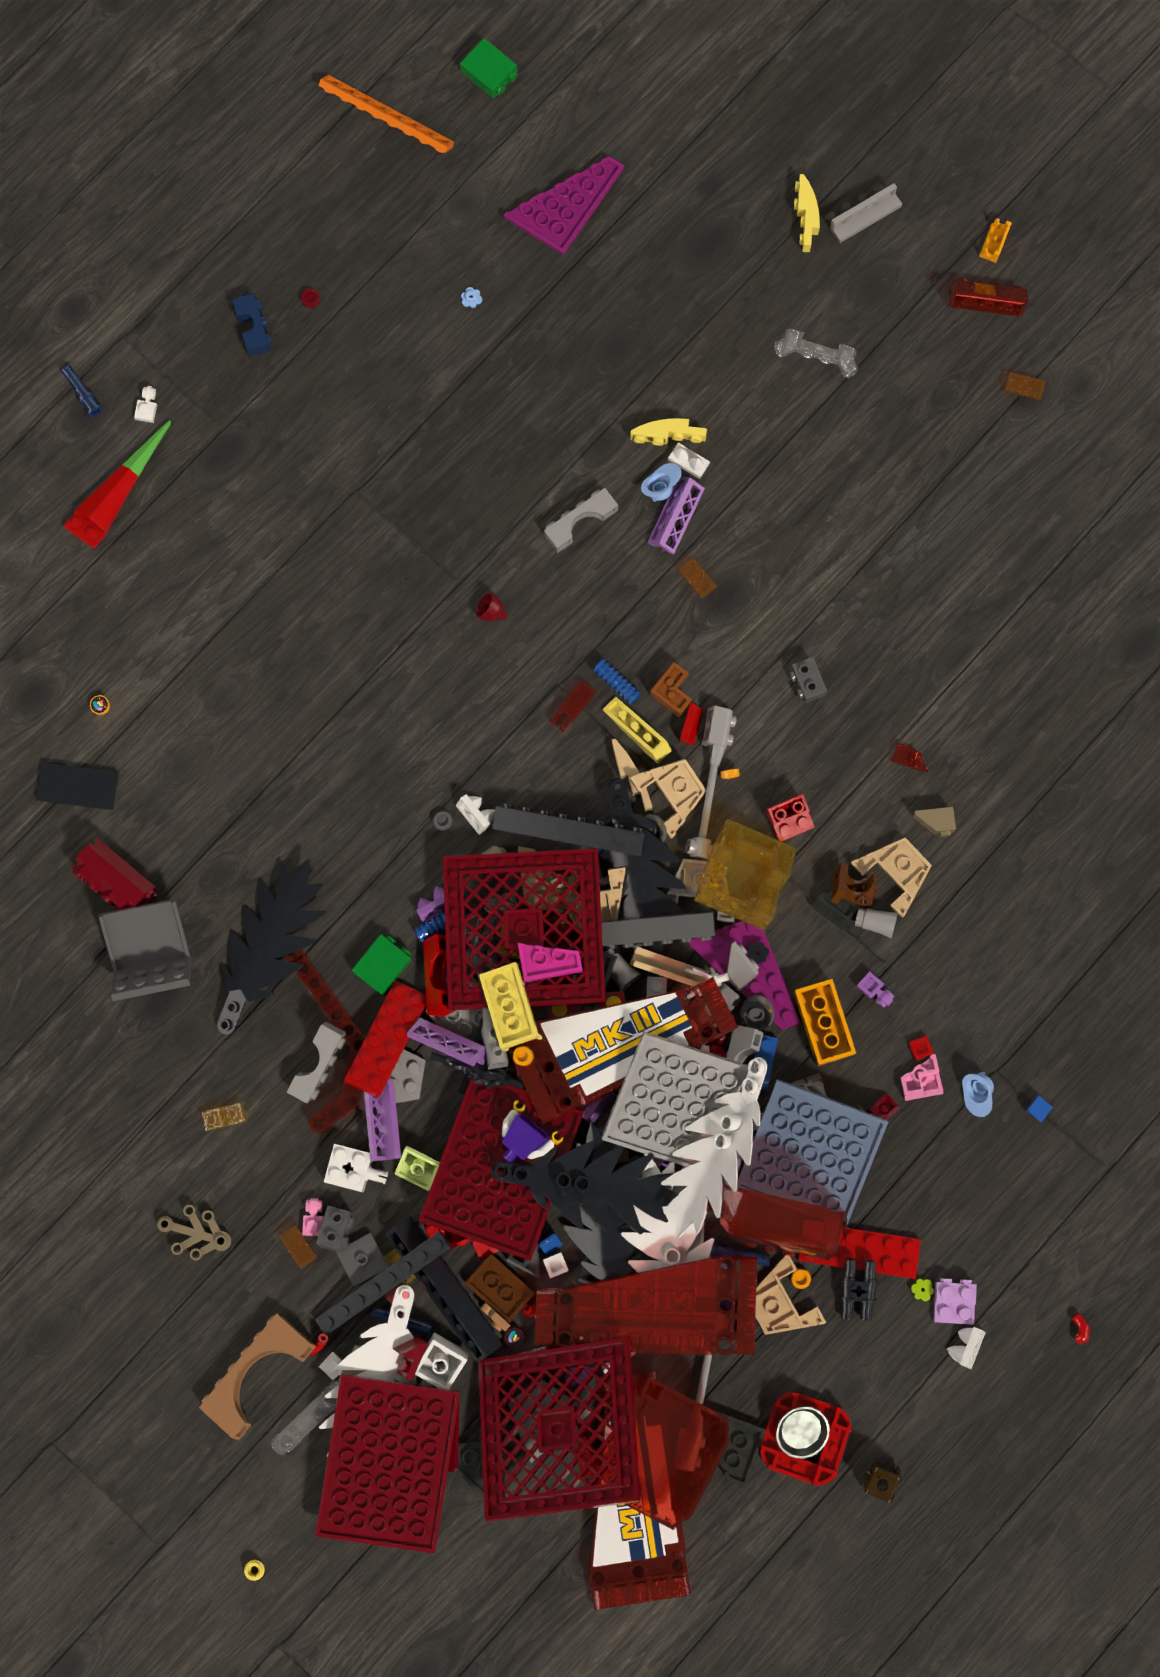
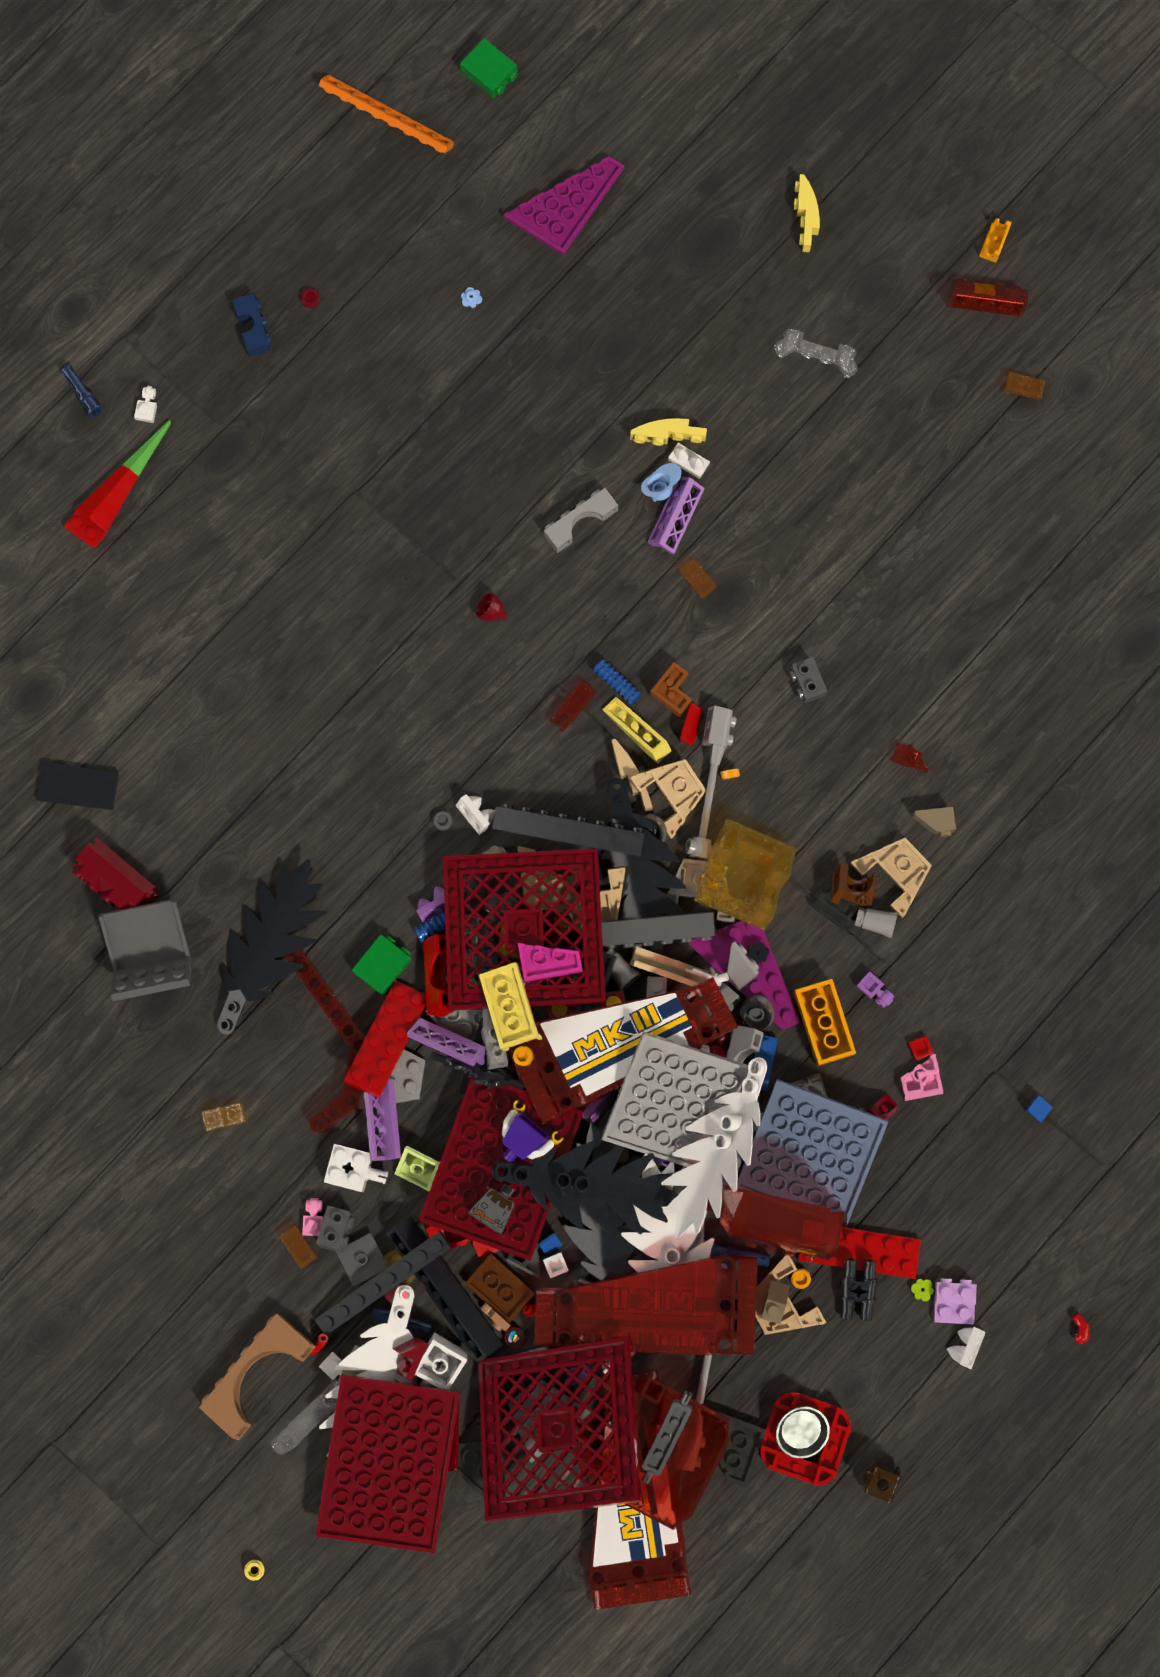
tile [90,695,110,715] -> none
dark tan plant [157,1205,231,1260] -> none
light grey arch [287,1022,346,1103] -> none
brick [766,793,814,842] -> none
light grey fence [830,183,902,243] -> none
light blue piece [962,1072,994,1117] -> none
none -> torso [469,1184,514,1235]
none -> dark grey plate [642,1391,693,1484]
none -> dark tan slope [760,1280,790,1324]

